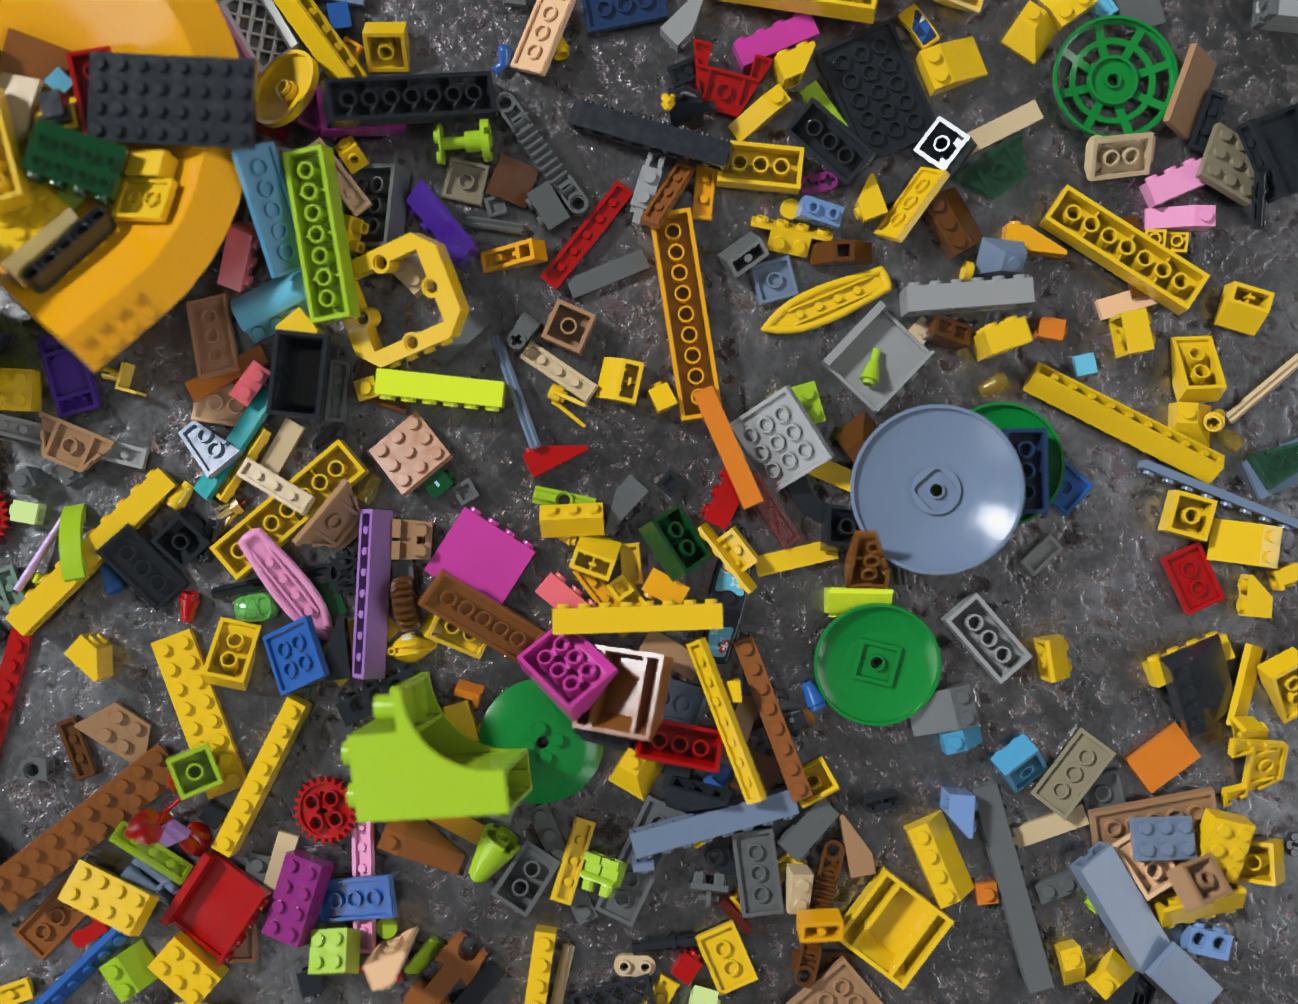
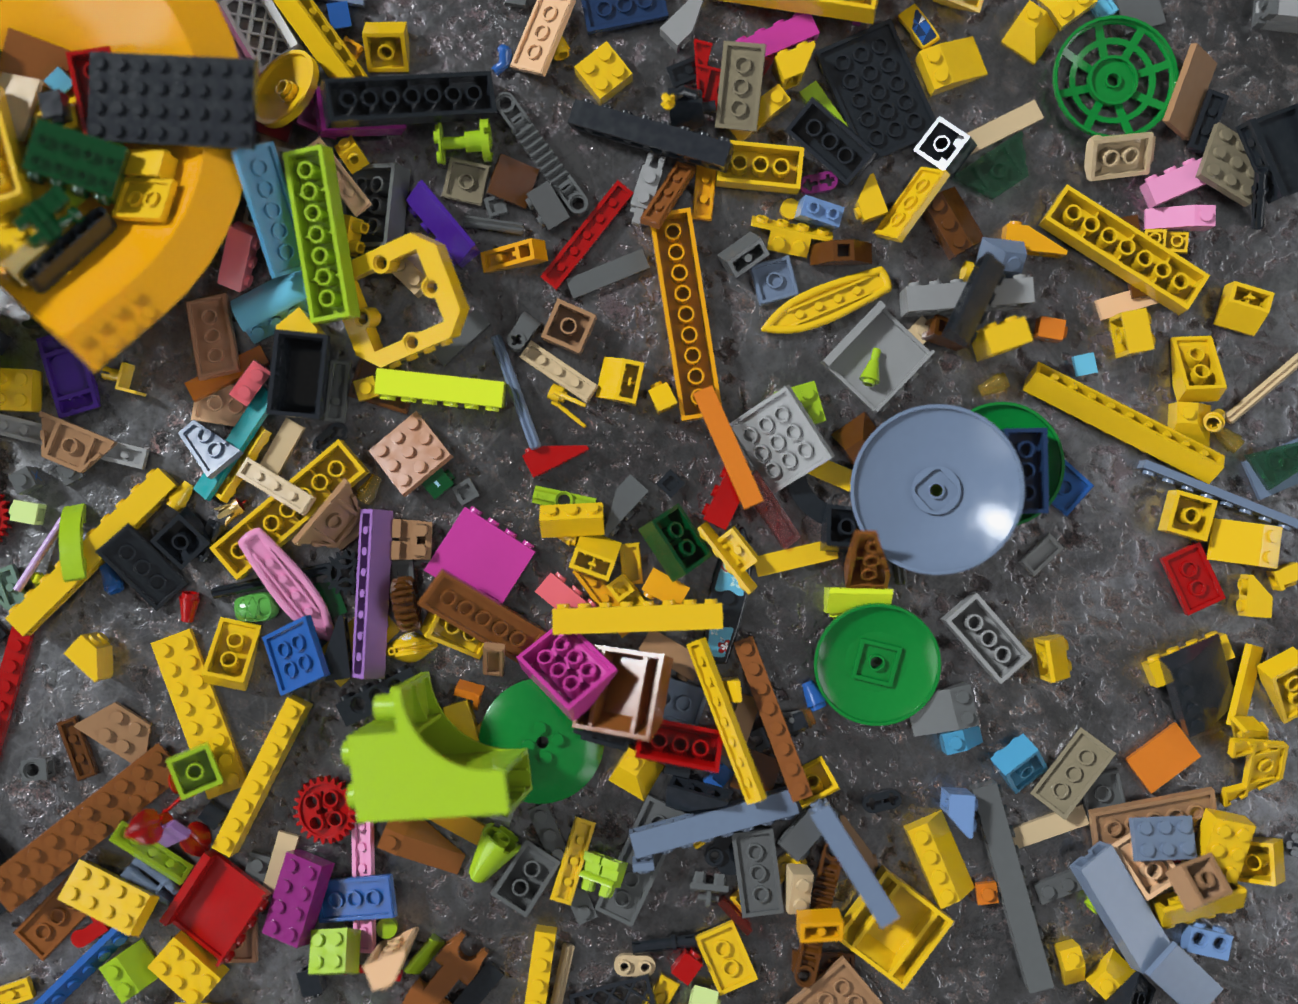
none -> dark green hips [13,184,84,249]
none -> medium nougat tile [483,642,505,677]
none -> yellow brick [574,41,633,106]
none -> dark tan plate [715,41,766,132]
none -> sand blue brick [808,798,900,929]
none -> black slope [941,251,1005,347]

